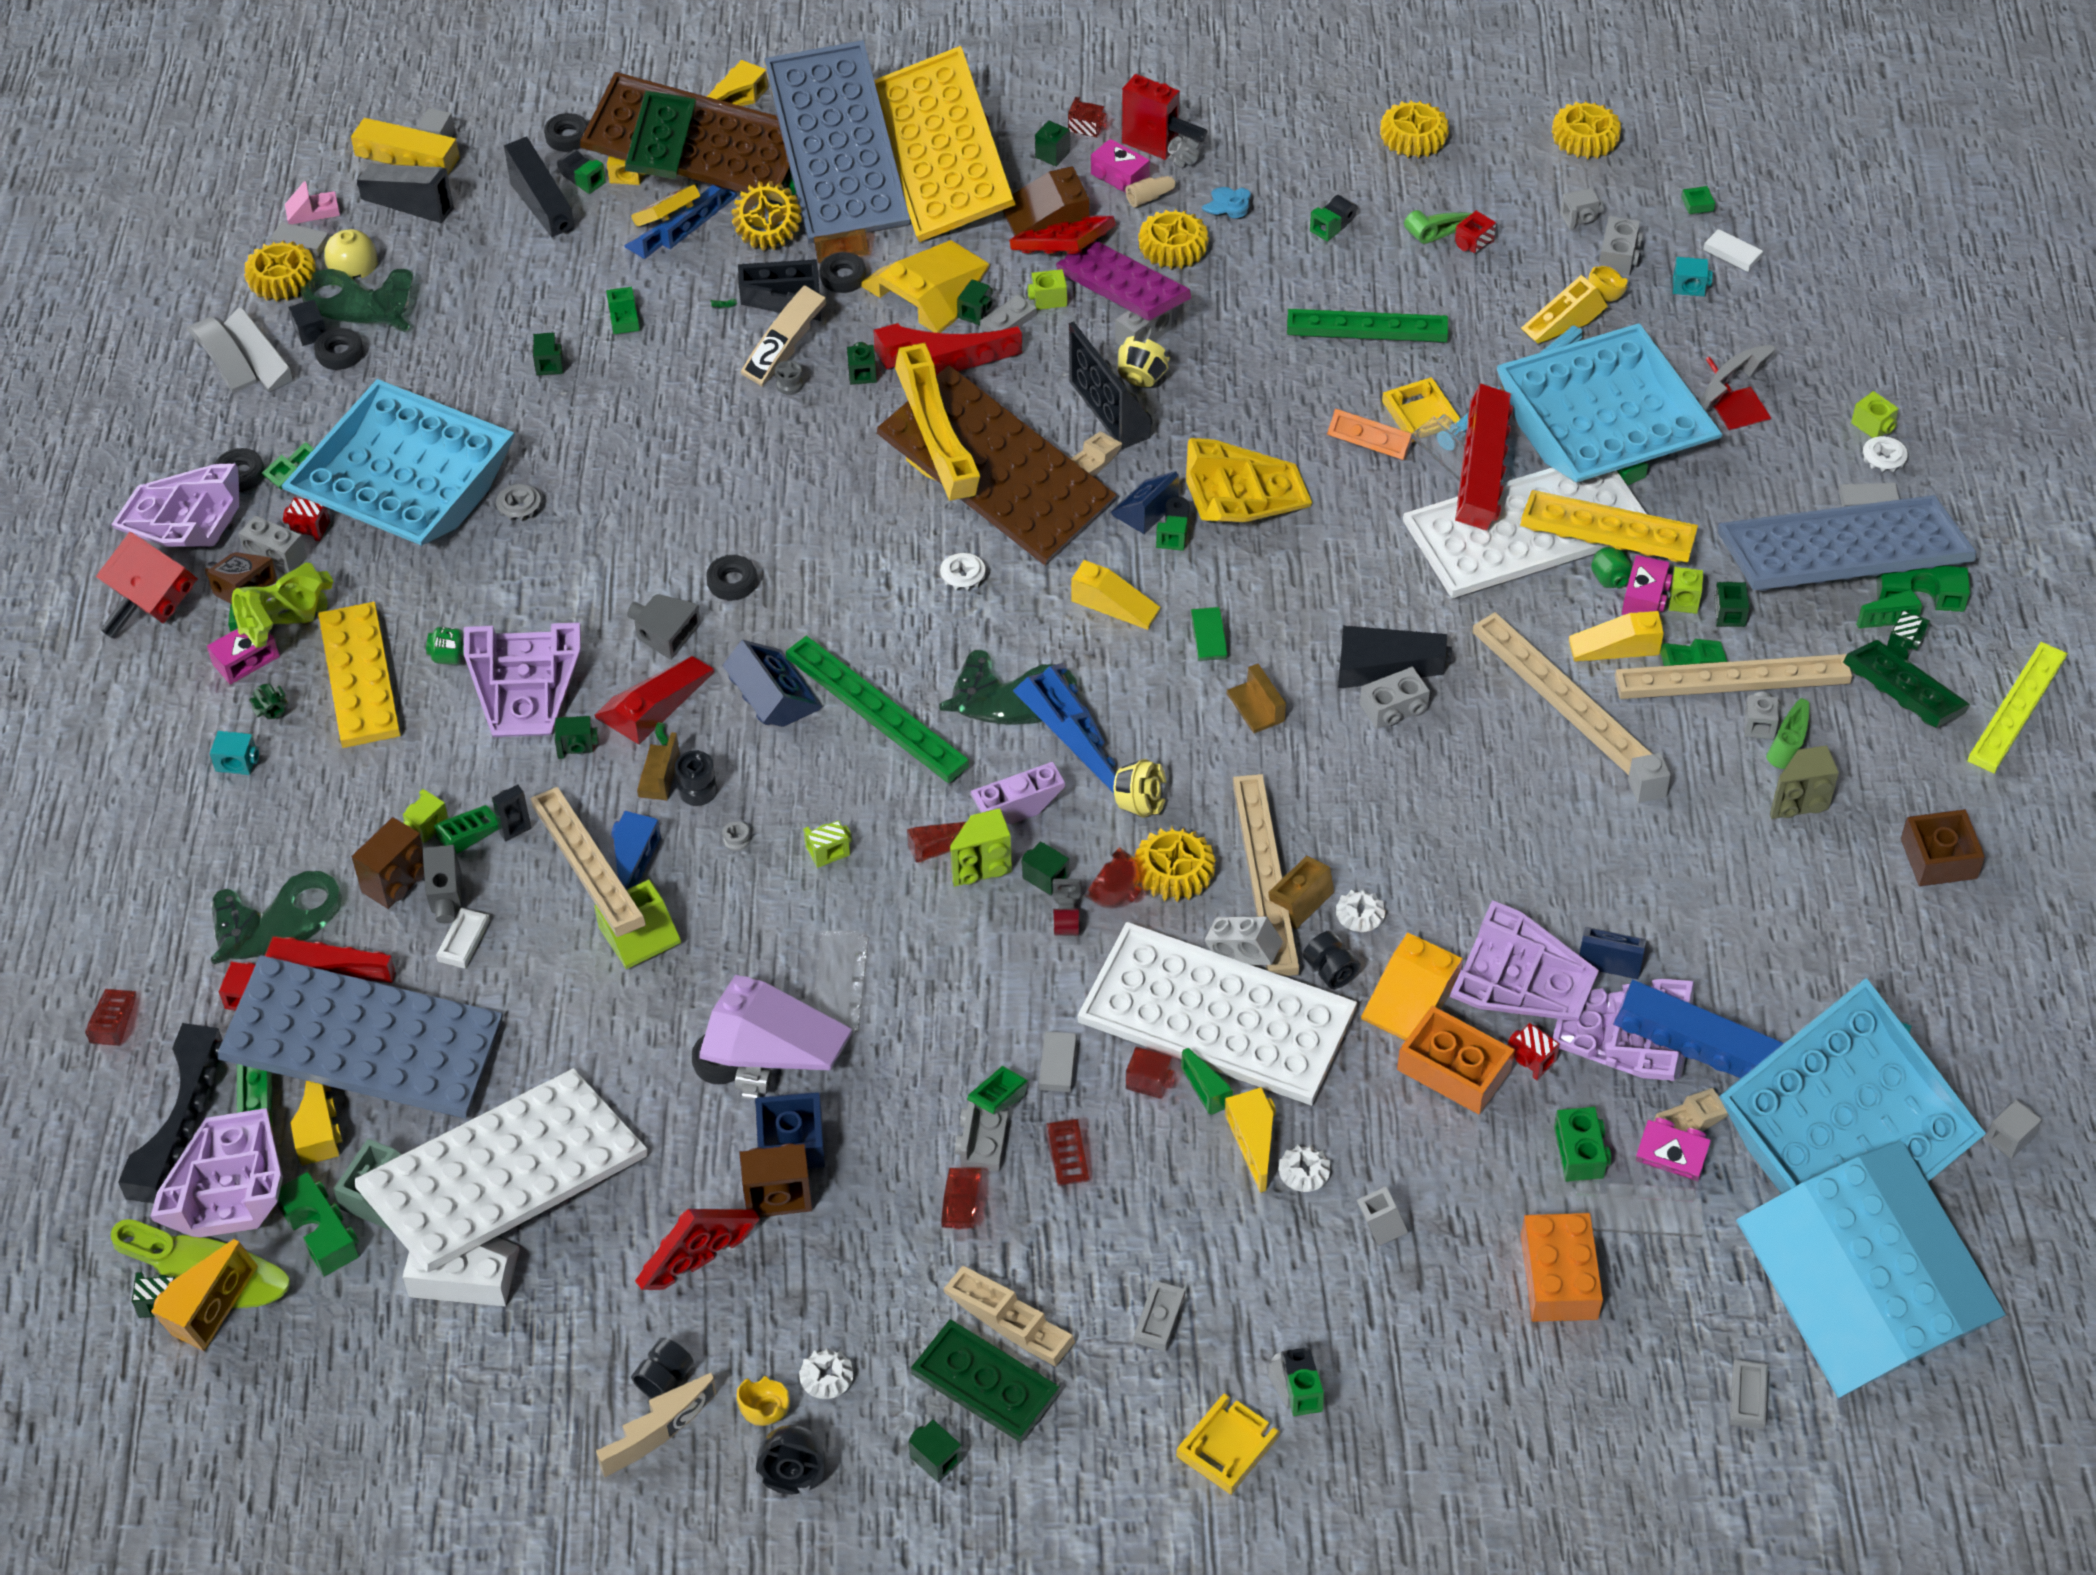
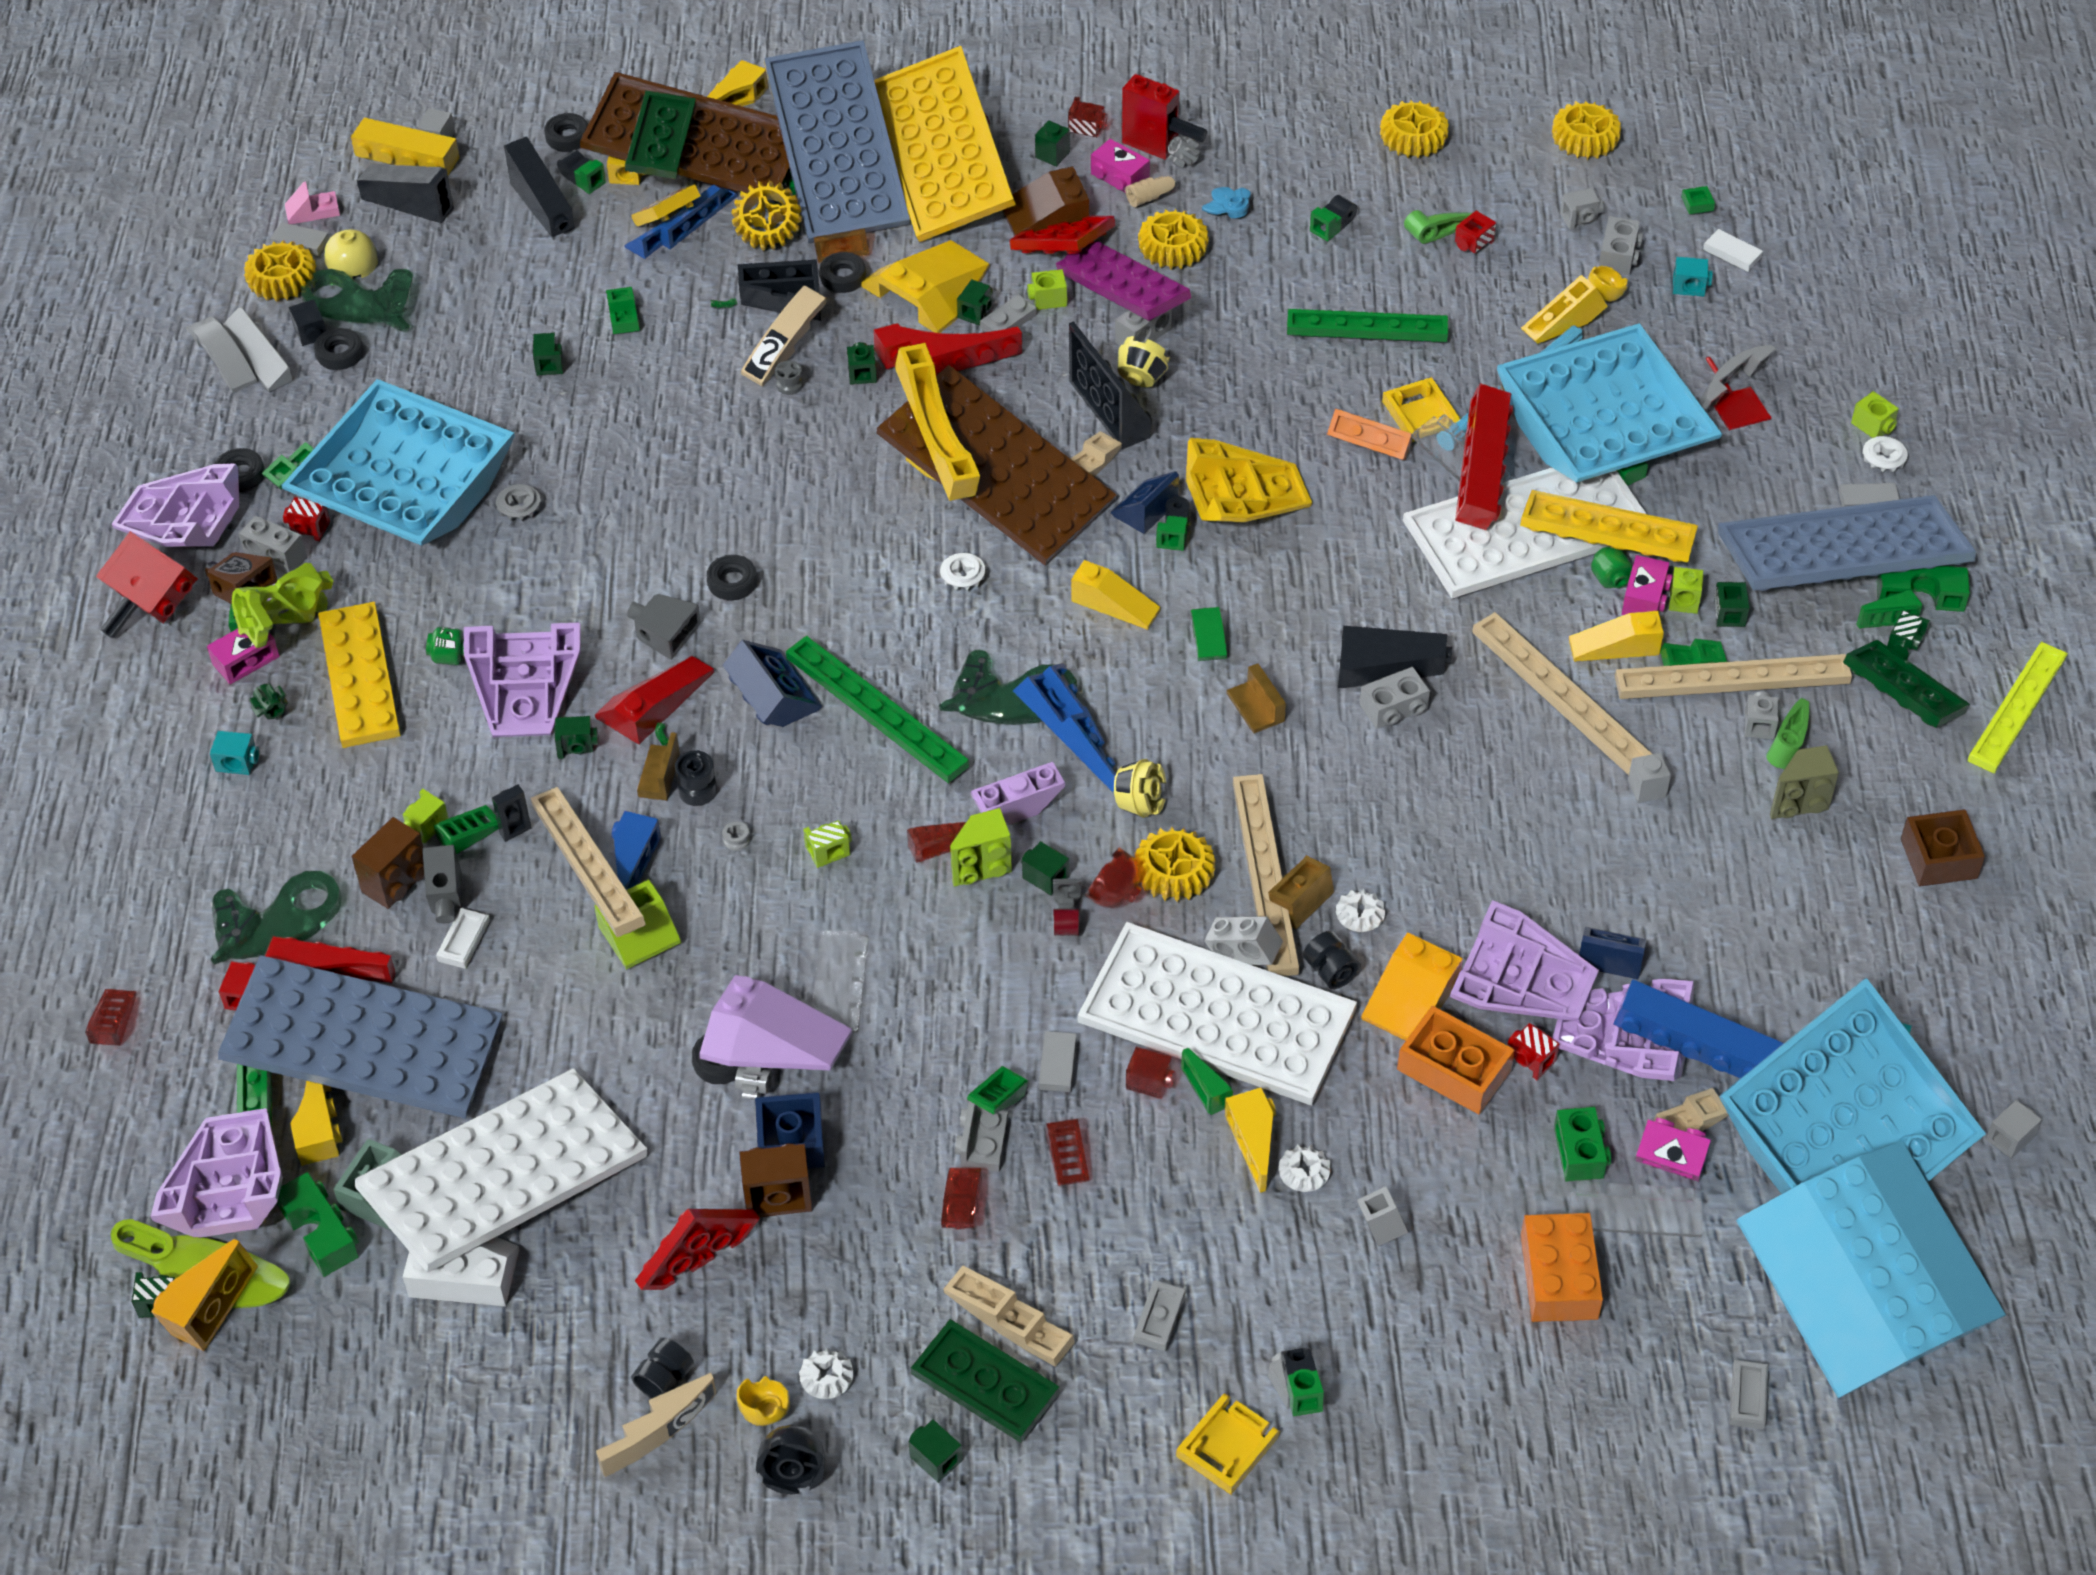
black arch [118,1023,223,1204] -> none

